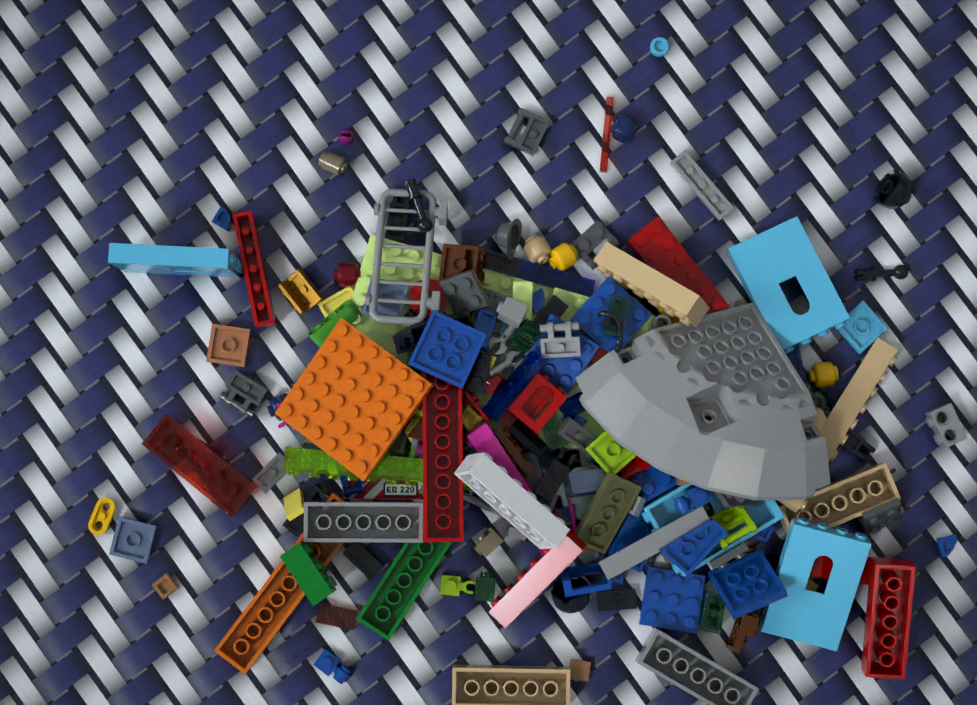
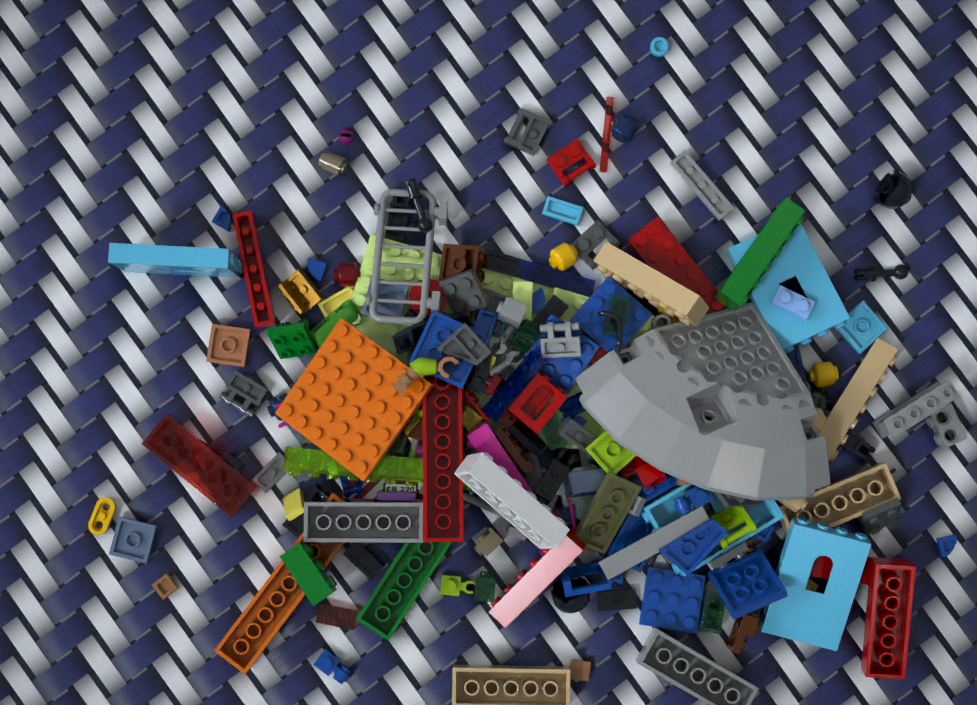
dark grey piece [495,219,522,260] -> none
tan head [523,235,552,264] -> none
none -> black tile [223,452,245,470]
none -> green plate [267,319,317,359]
none -> blue tile [308,257,327,282]
none -> medium lavender tile [377,491,417,501]
none -> piece [392,356,459,395]
none -> dark grey wing [437,323,492,366]
none -> medium azure tile [542,196,584,226]
none -> red plate [546,138,597,187]
none -> red brick [635,463,667,490]
none -> green brick [714,197,805,311]
none -> light blue plate [771,285,815,321]
none -> light grey fence [872,380,959,438]

